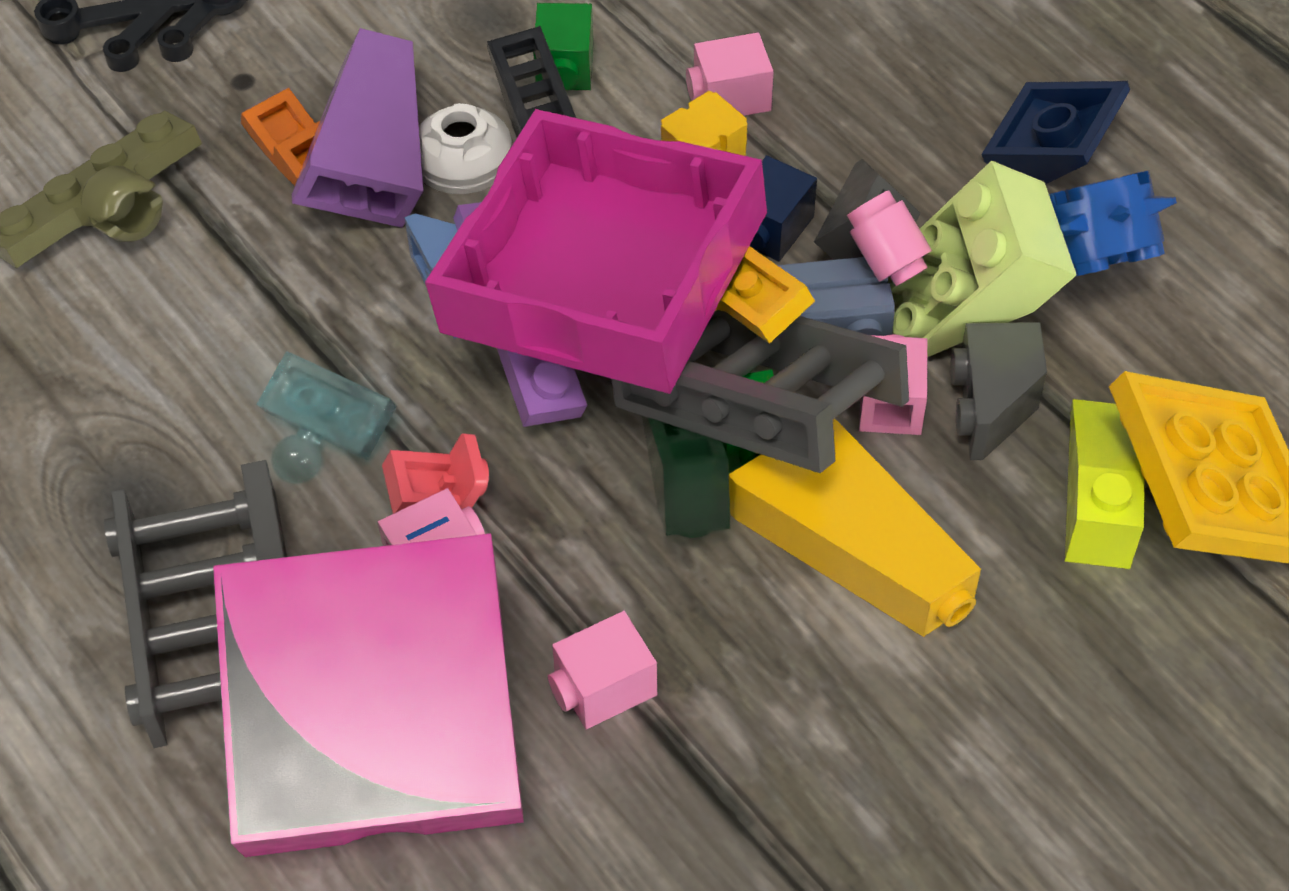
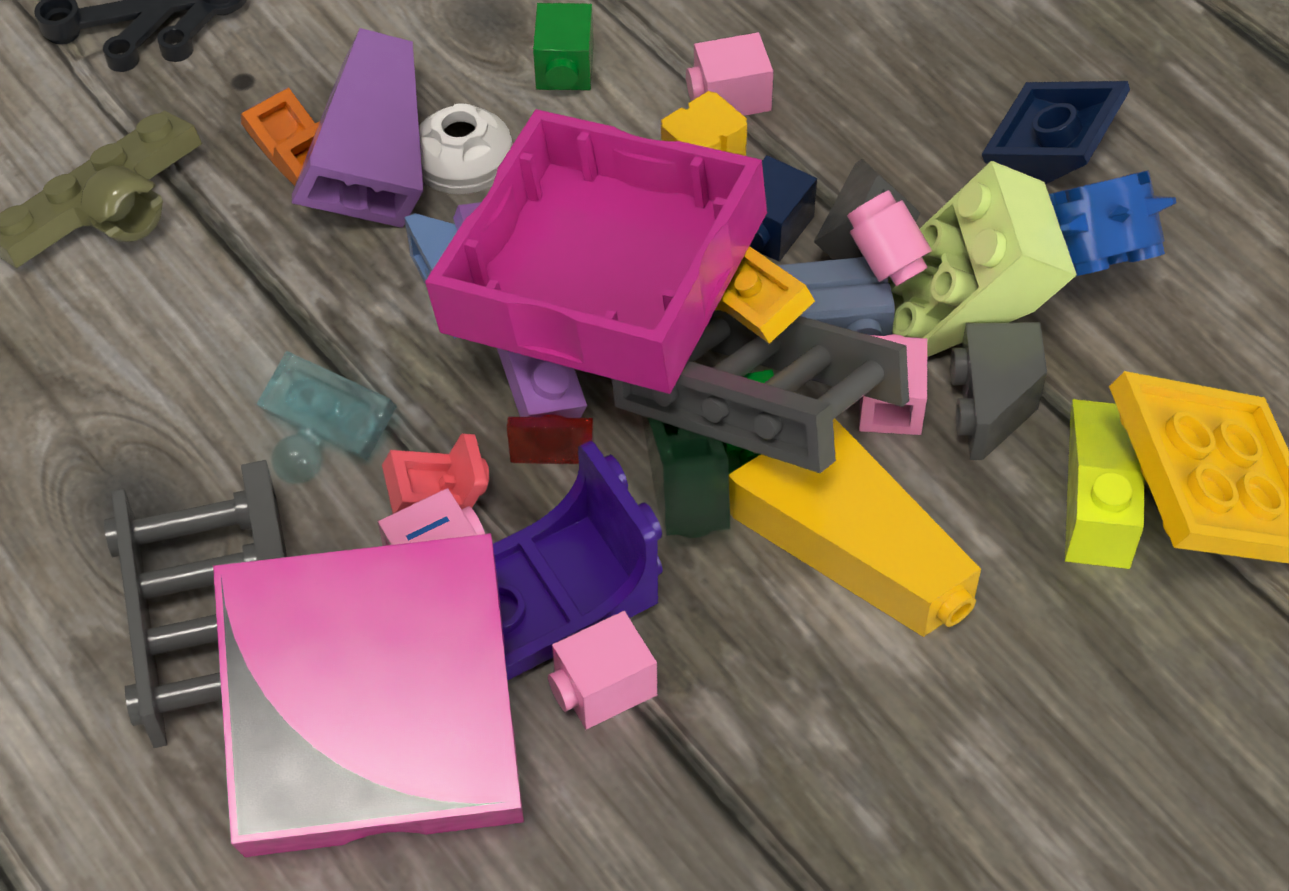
black slope [487,26,576,137] -> none
none -> dark purple bracket [493,441,663,681]
none -> clear red bracket [507,414,594,464]

